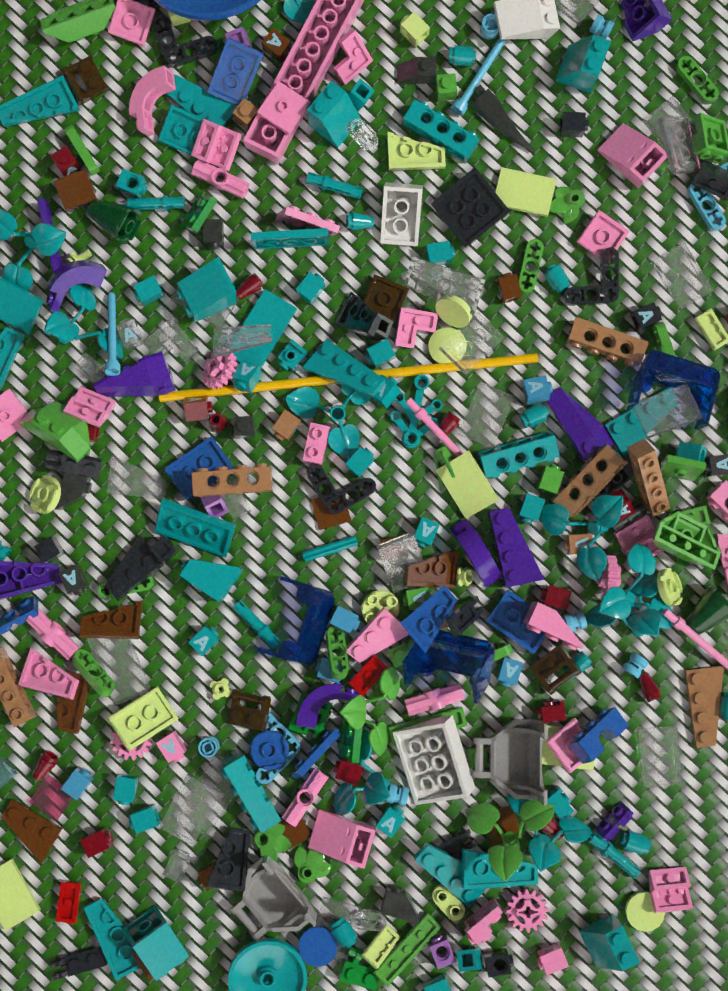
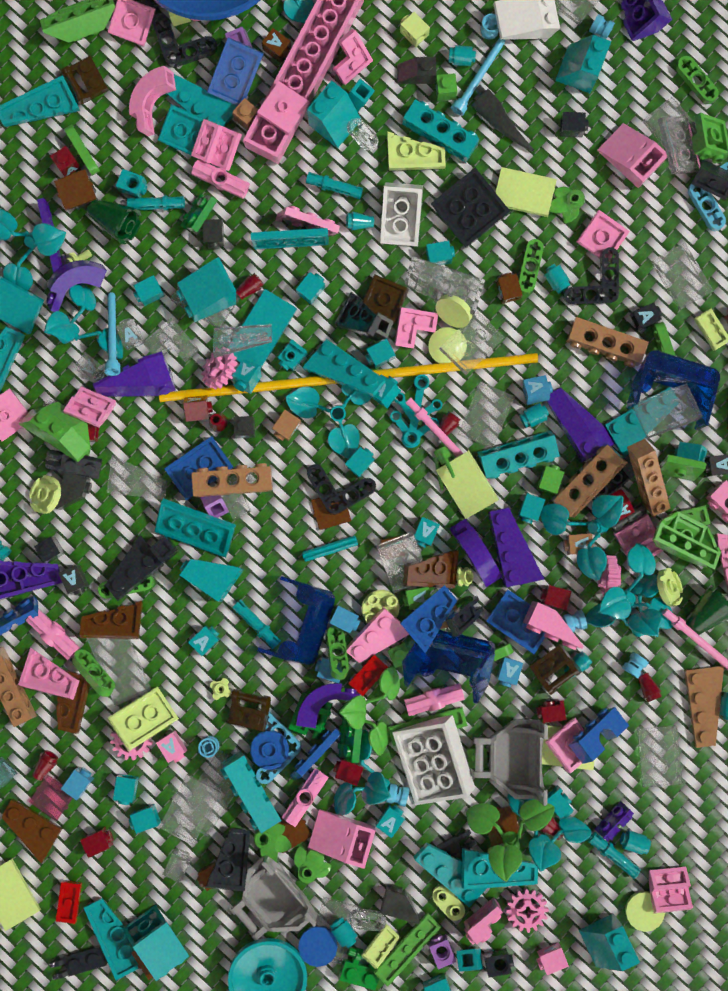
bright pink brick [303,423,330,466] -> none

